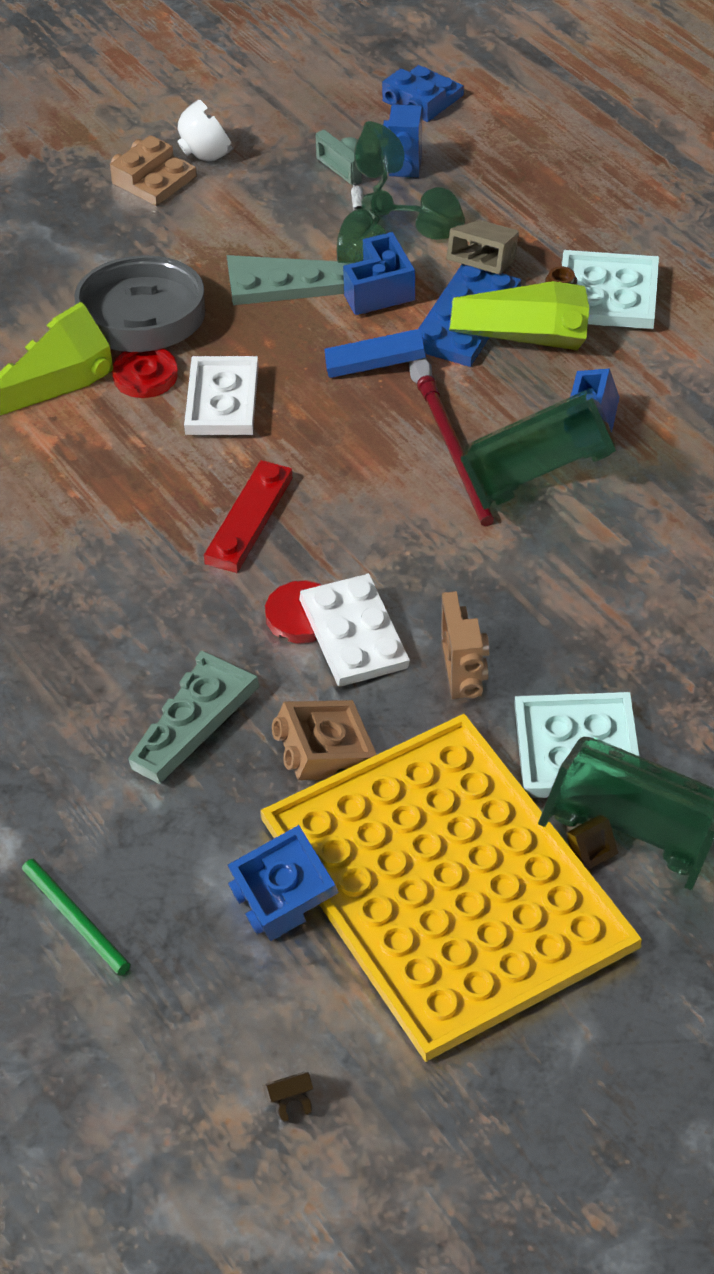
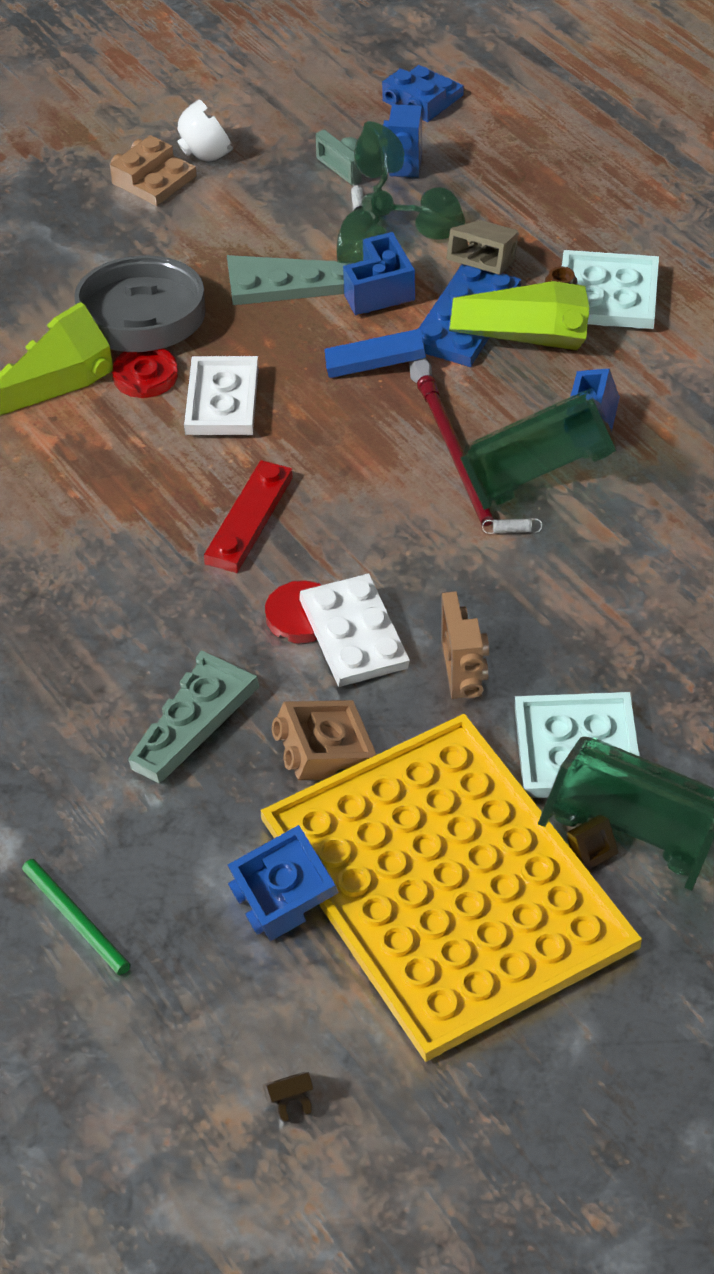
none -> white piece [482,519,542,534]

